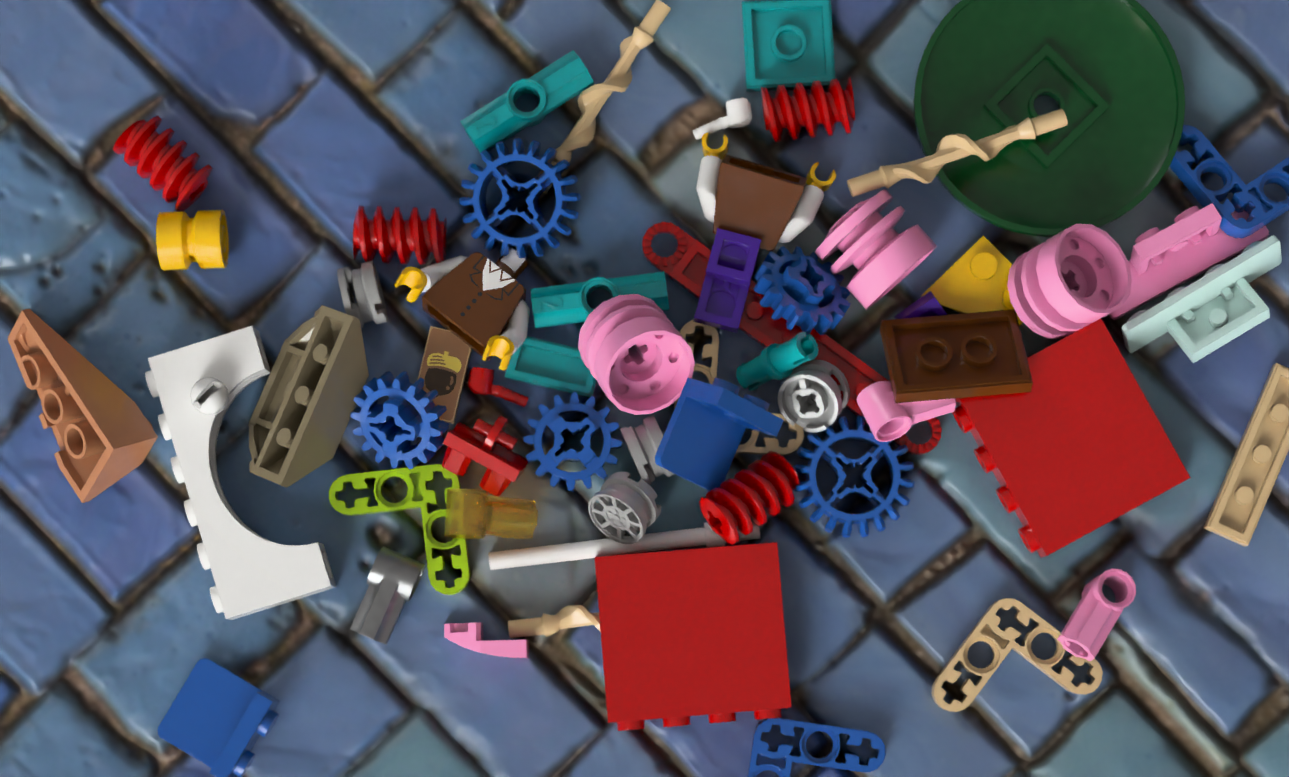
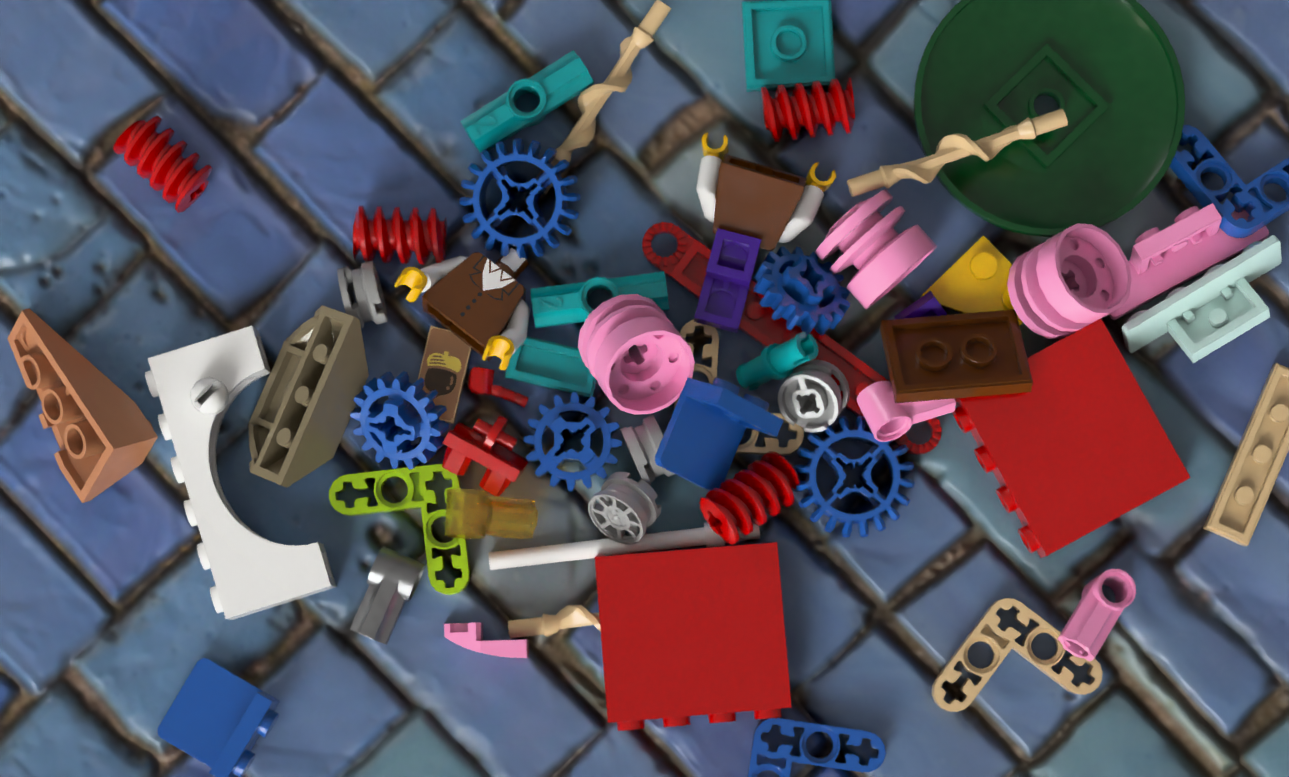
yellow wheel [156,209,229,271] -> none
white hand [692,98,752,140] -> none

